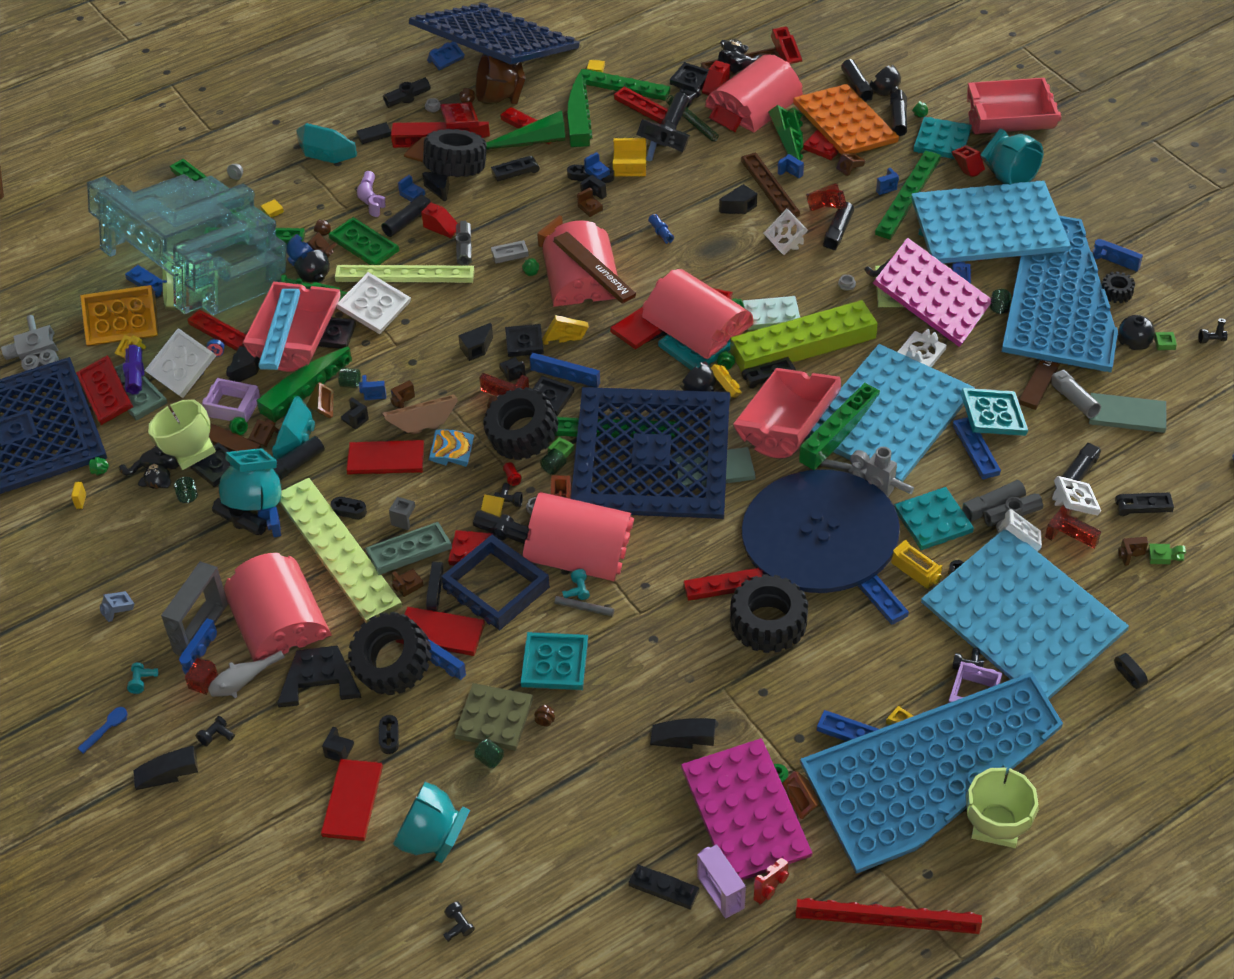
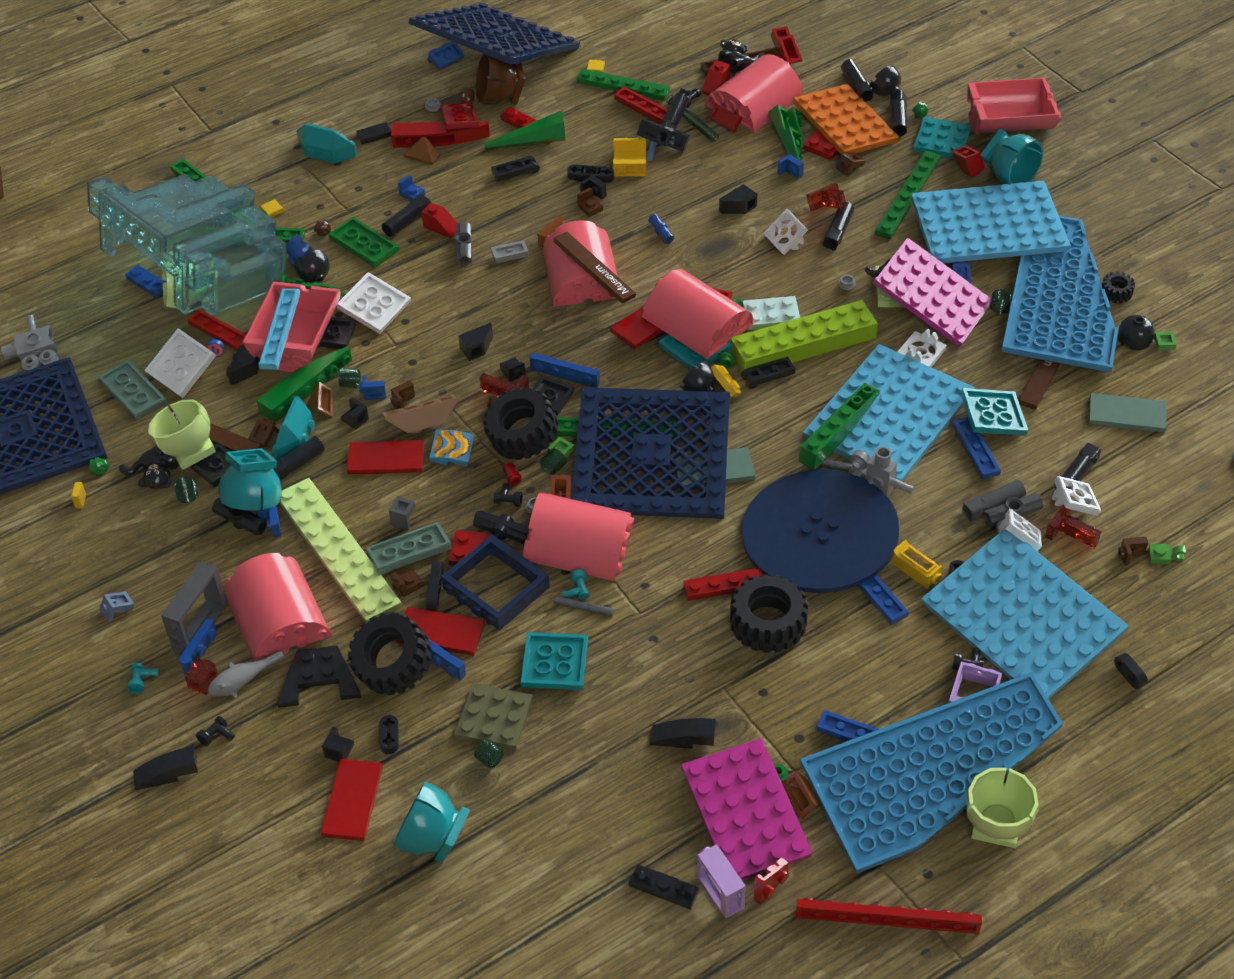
red tile [76,355,133,425] -> none
blue piece [78,707,127,754] -> none
light orange slope [80,285,158,346] -> none
yellow bracket [115,335,146,359] -> none
dark purple piece [123,345,145,395] -> none
lavender window [202,378,260,422] -> none
light grey plate [227,164,243,180] -> none
green plate [228,417,248,435] -> none
reddish brown bracket [307,232,337,258] -> none
black beam [331,497,367,519] -> none
yellowish green plate [335,265,474,283] -> none
lavender piece [357,171,385,217] -> none
black piece [383,77,431,108] -> none
black slope [422,172,450,202] -> none
black tyre [423,129,487,177] -> none
black piece [443,901,475,942] -> none
yellow tile [481,494,504,516] -> none
black plate [505,324,544,357] -> none
green plate [522,258,540,276] -> none
reddish brown plate [534,705,555,727] -> none
yellow wing [542,315,589,345] -> none
green slope [568,73,593,147] -> none
blue bracket [584,152,610,180] -> none
black plate [670,62,709,91] -> none
coral cylinder [733,368,841,458] -> none
reddish brown tile [741,152,800,217] -> none
blue bracket [876,168,899,195] -> none
yellow tile [885,706,913,725] -> none
teal plate [894,487,974,550] -> none
light grey piece [1052,370,1101,418] -> none
blue plate [1093,239,1143,271] -> none
black plate [1115,492,1174,516] -> none
black piece [1198,319,1228,344] -> none

